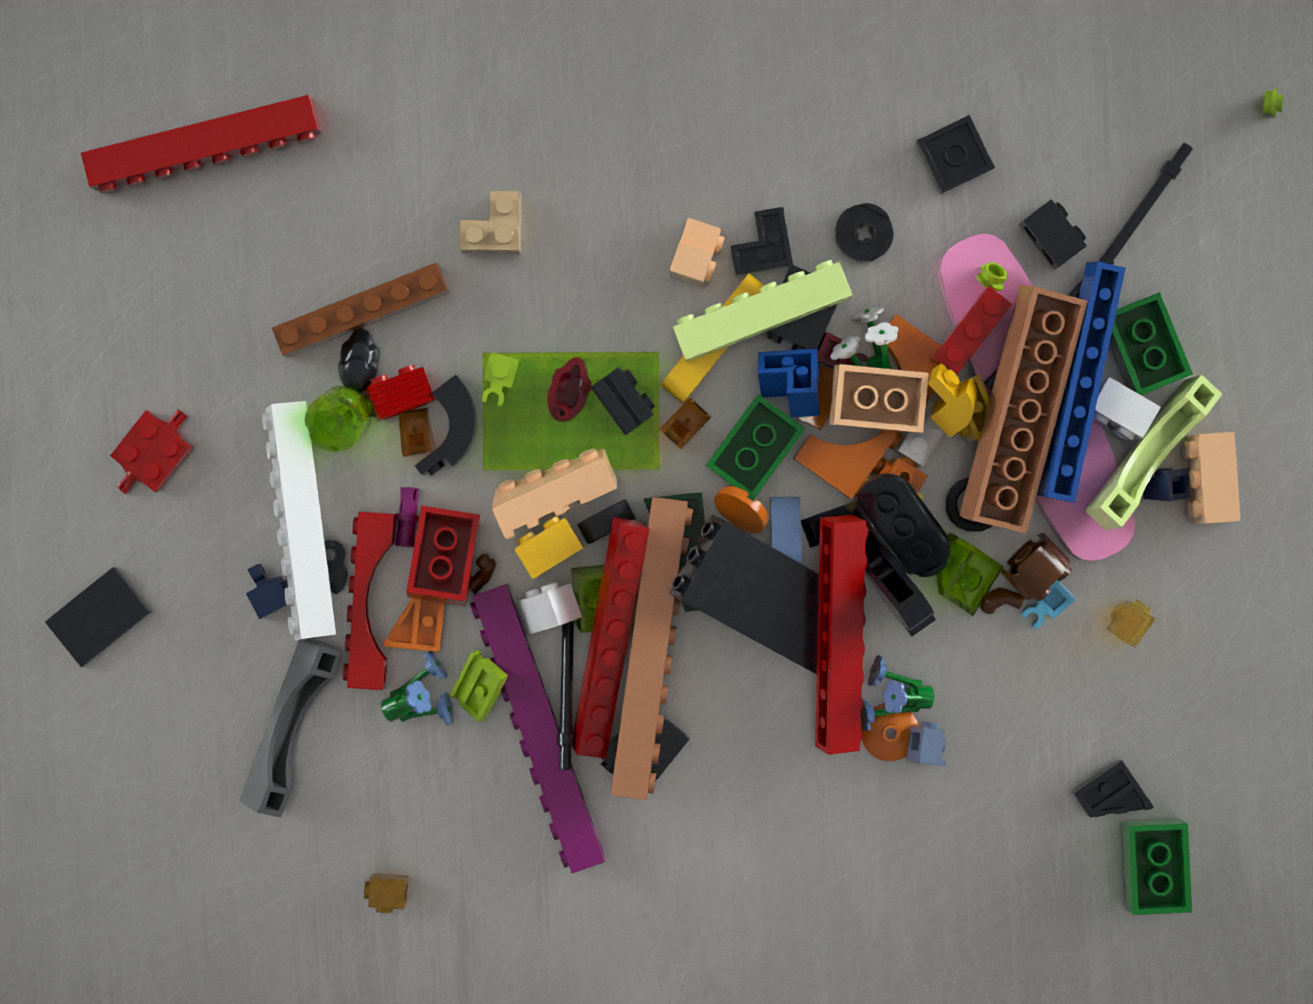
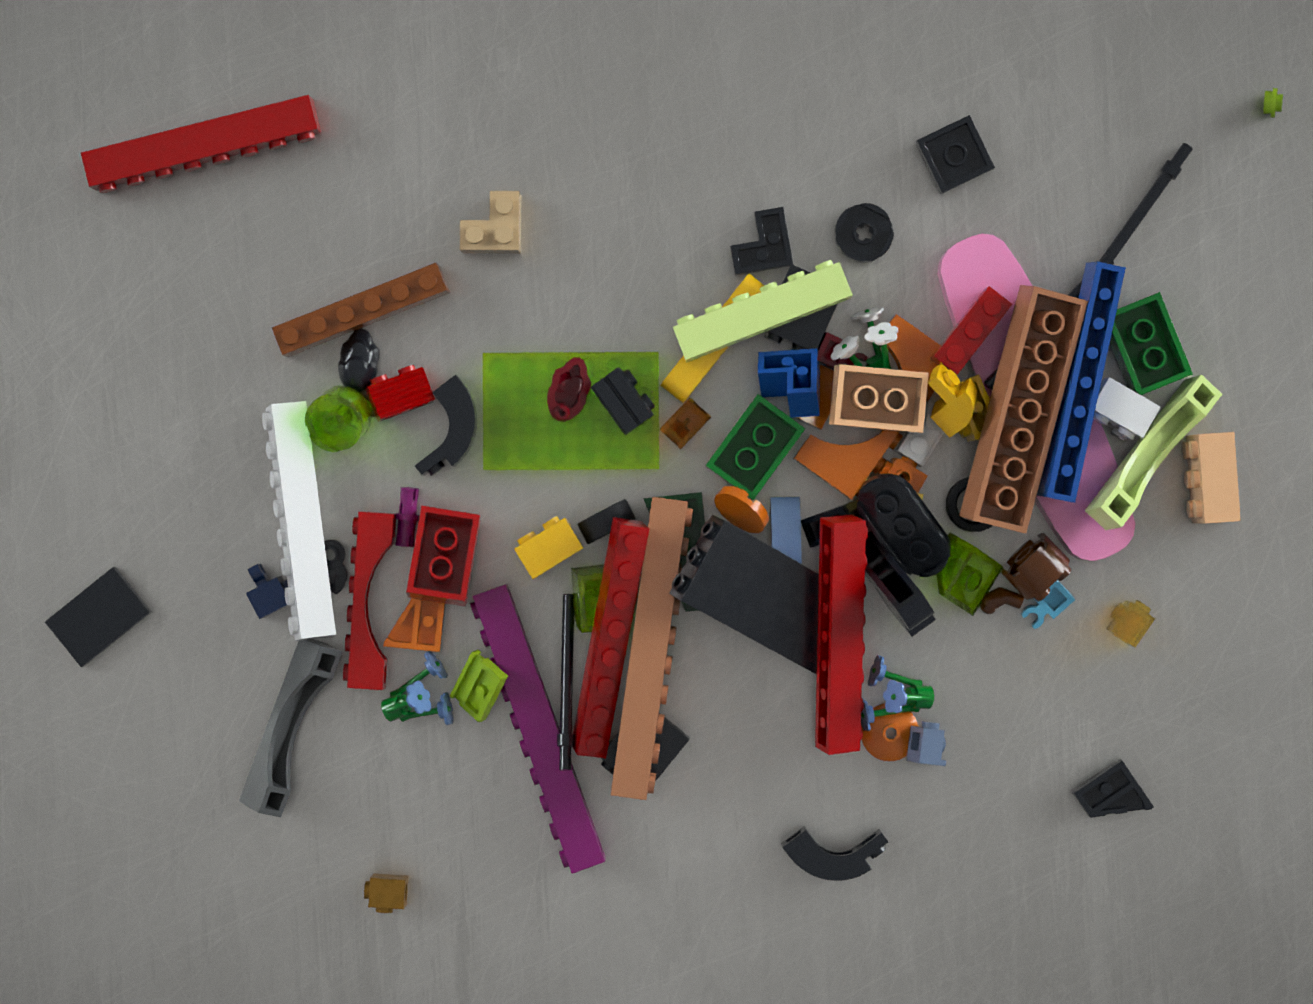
red plate [110,409,193,494] -> none
clear orange slope [399,408,436,458] -> none
reddish brown arm [469,554,496,594] -> none
lime plate [482,352,520,407] -> none
light nougat wedge [491,448,617,540] -> none
white brick [516,582,582,635] -> none
light nougat brick [669,218,725,287] -> none
lime plate [976,262,1007,291] -> none
black brick [1019,199,1087,270] -> none
green brick [1122,819,1192,915] -> none
dark blue brick [1143,468,1190,501] -> none
none -> black arch [781,826,888,881]

